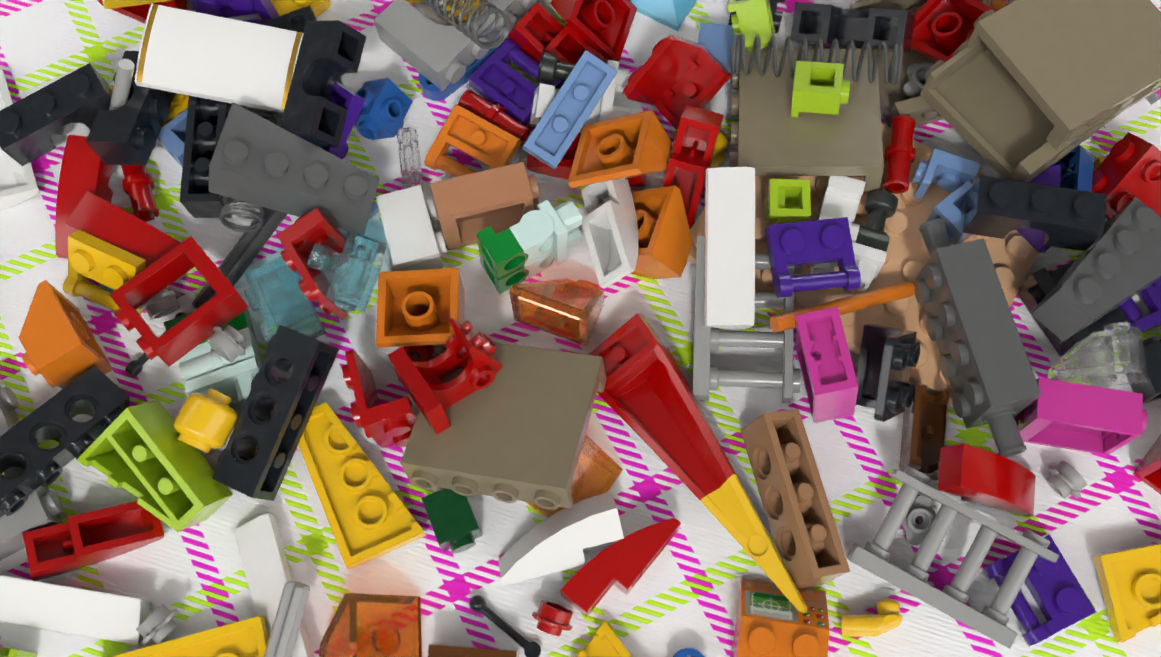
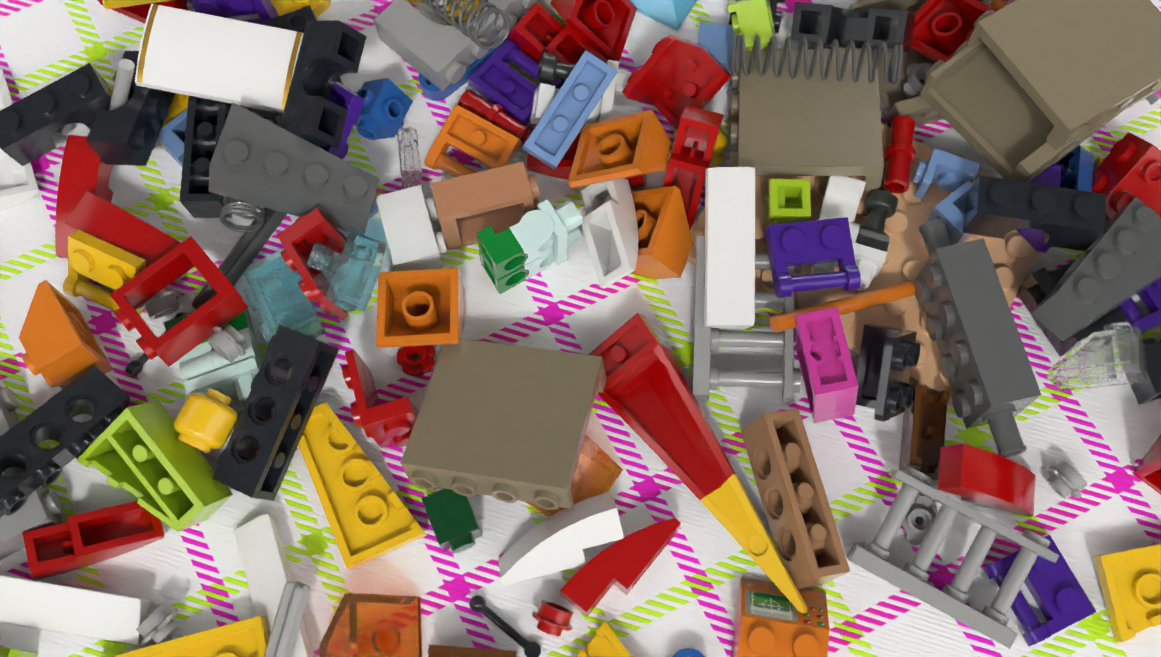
red pin [121,165,159,222] -> none
red tile [388,318,503,435] -> none
clear orange slope [509,278,604,347] -> none
lime brick [791,61,850,117] -> none
yellow arm [841,600,903,637] -> none
dark pink window [1014,378,1148,455] -> none

